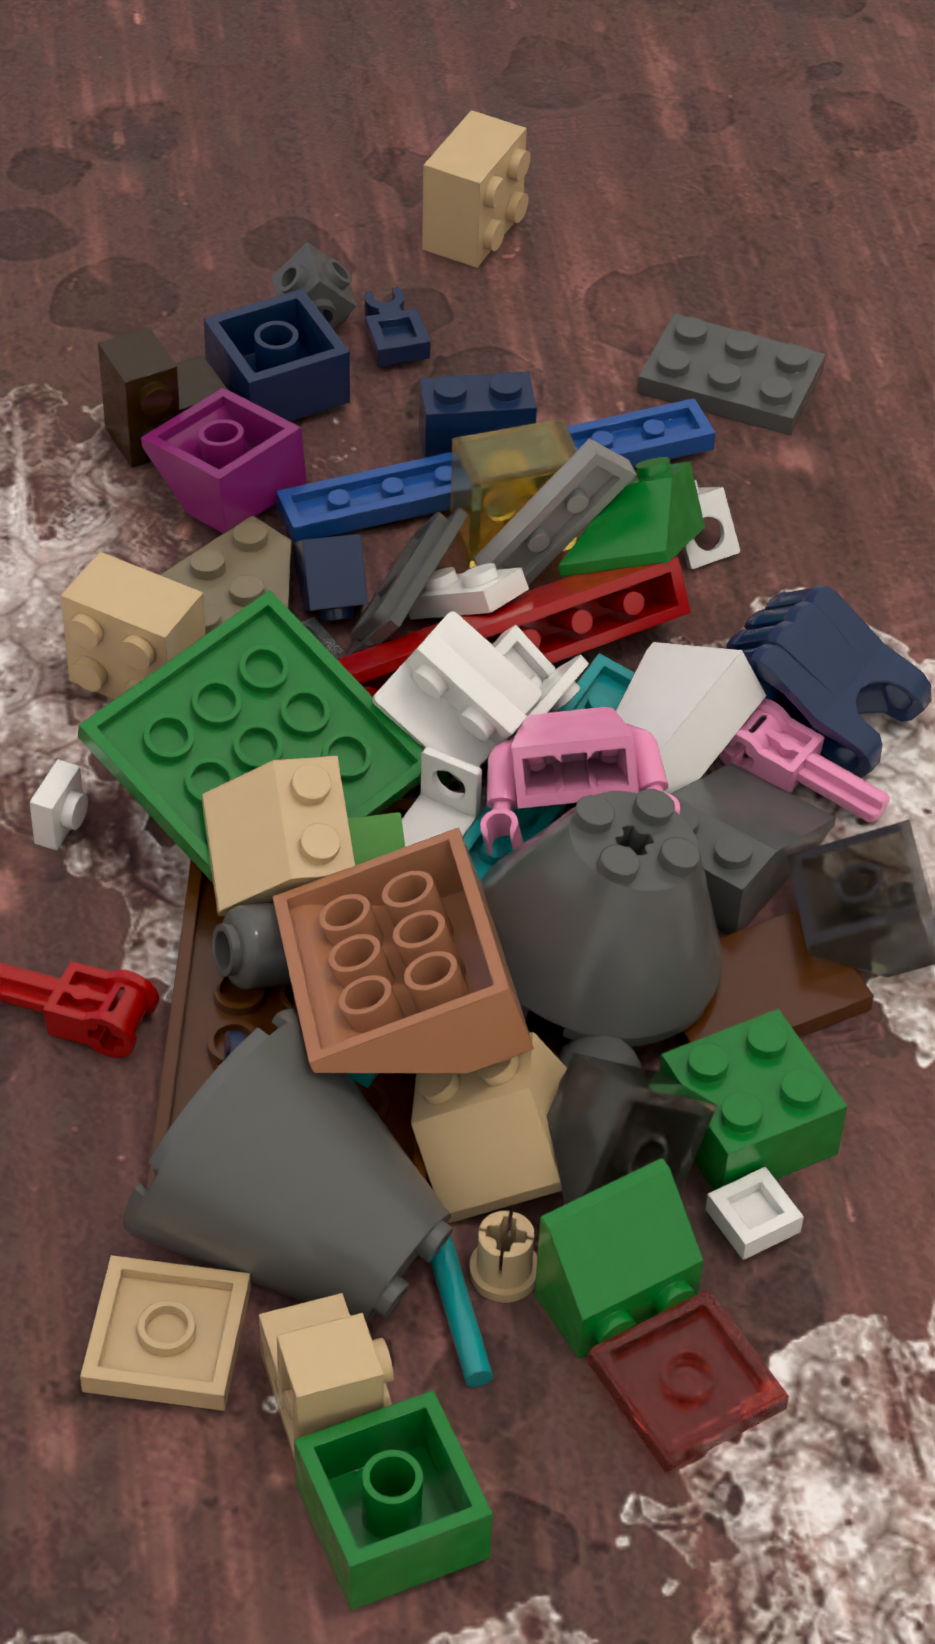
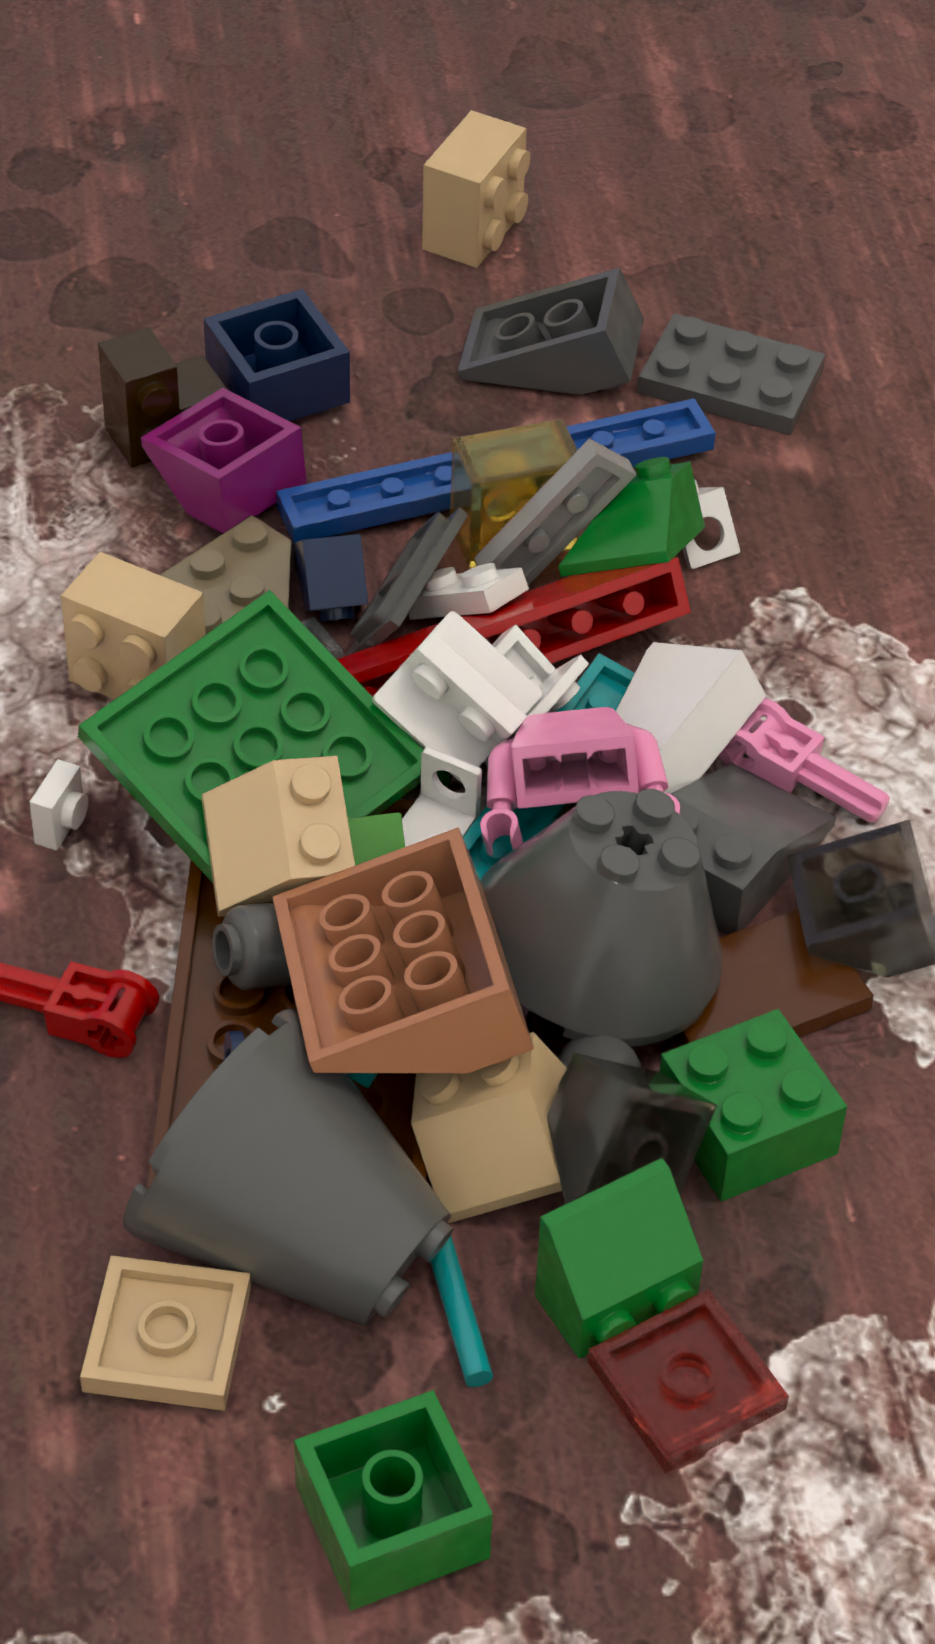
tan brick [259,1293,394,1460] -> none
dark grey brick [271,242,357,329] -> none
dark blue plate [364,287,430,367] -> none
dark blue brick [419,372,537,458] -> none
tan bush [469,1211,537,1303] -> none
white plate [705,1167,804,1260] -> none
dark blue piece [726,585,932,778] -> none
none -> dark grey slope [457,267,644,395]

